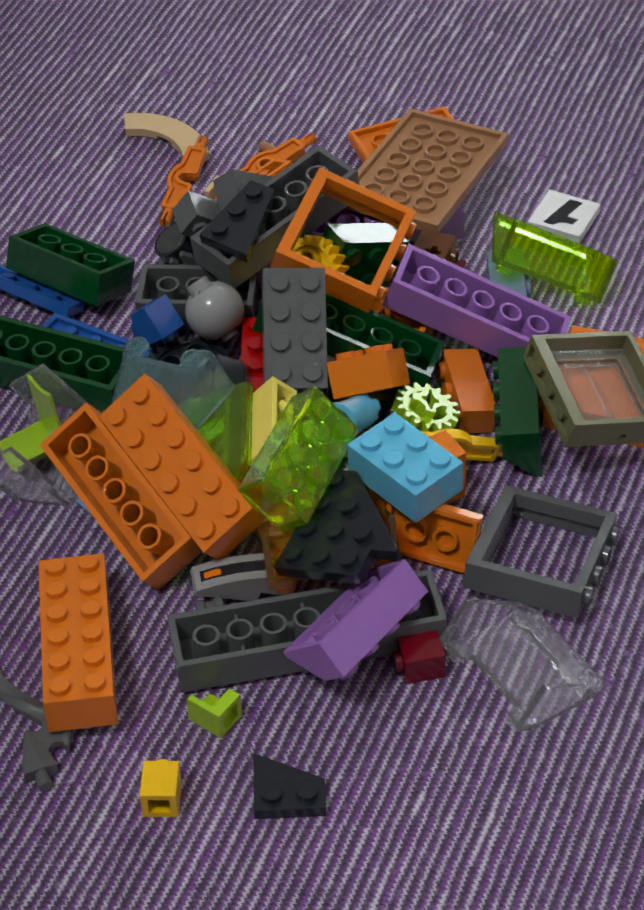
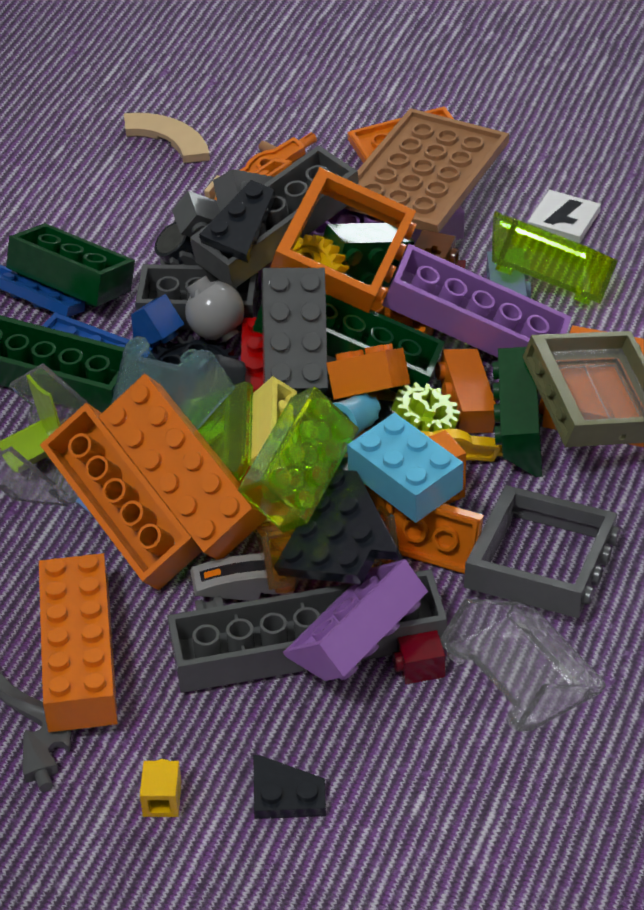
orange piece [159,135,209,227] -> none
lime panel [186,688,242,738] -> none

